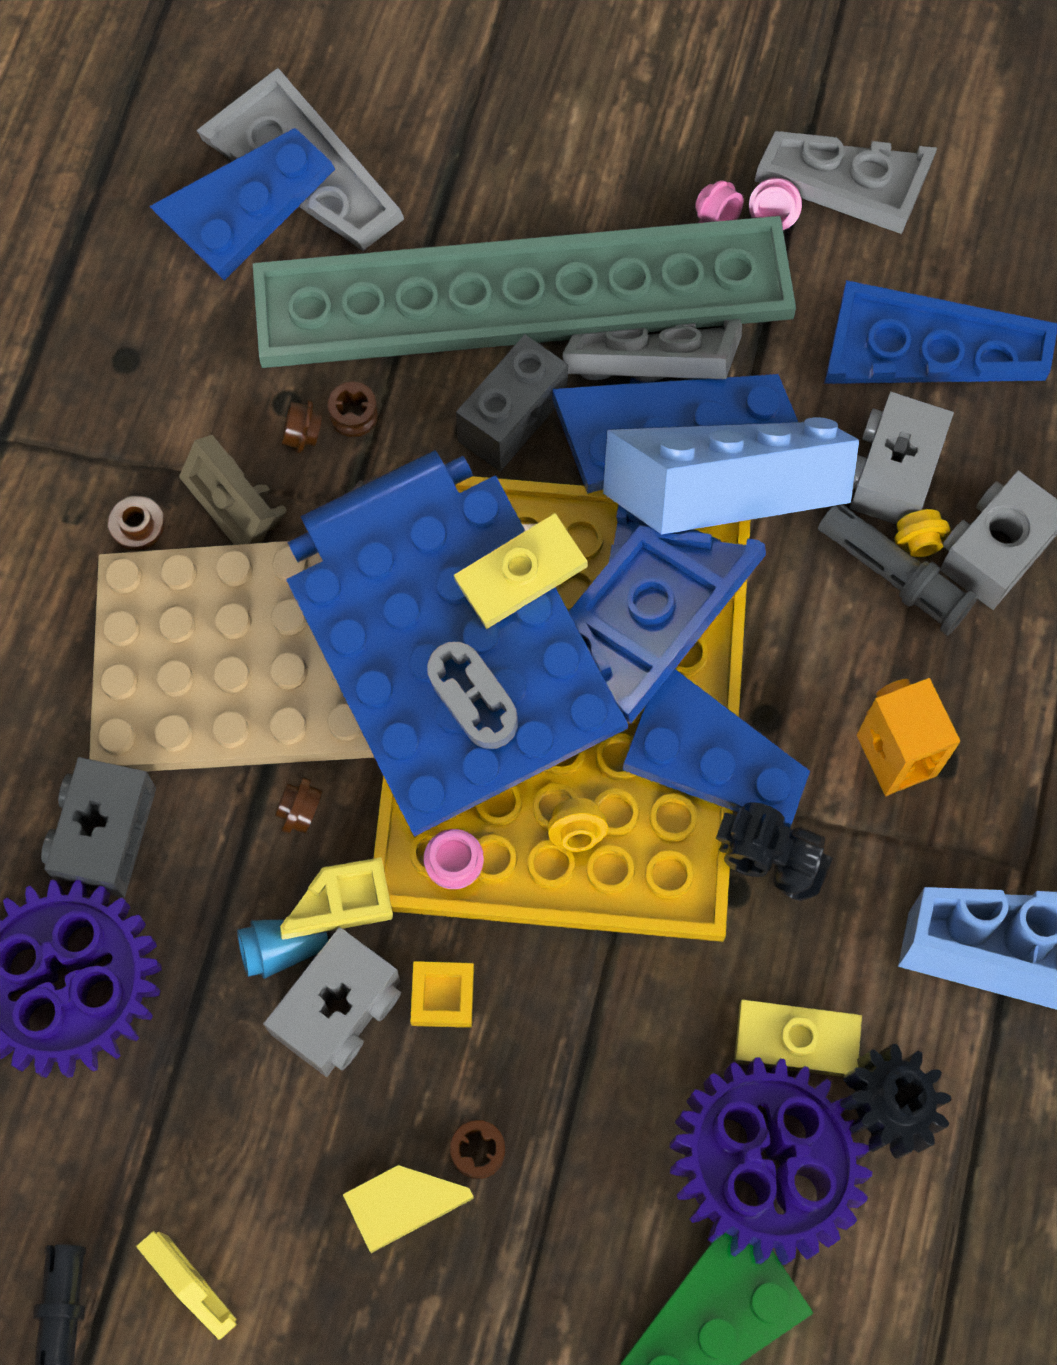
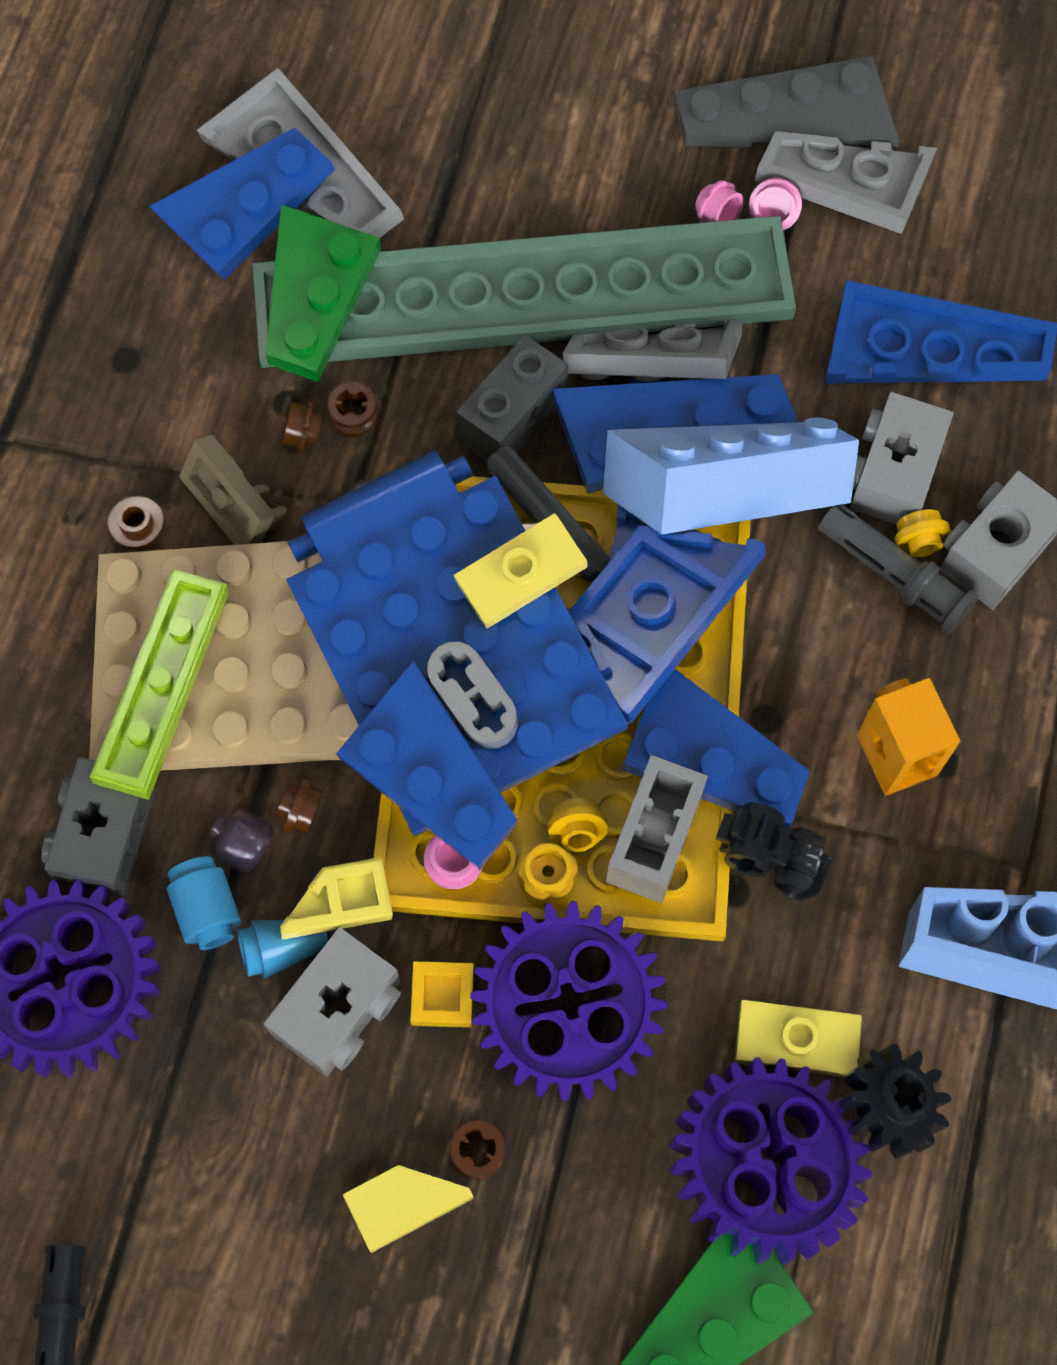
light yellow tile [136,1231,237,1340] -> none
none -> lime tile [89,569,229,800]
none -> dark azure brick [166,856,242,950]
none -> clear purple piece [208,807,274,874]
none -> green wing [266,204,381,382]
none -> blue wing [336,660,518,871]
none -> dark purple gear [470,901,668,1101]
none -> dark grey axle [487,446,609,582]
none -> yellow plate [518,842,578,900]
none -> light grey brick [606,755,708,904]
none -> dark grey wing [673,56,899,151]

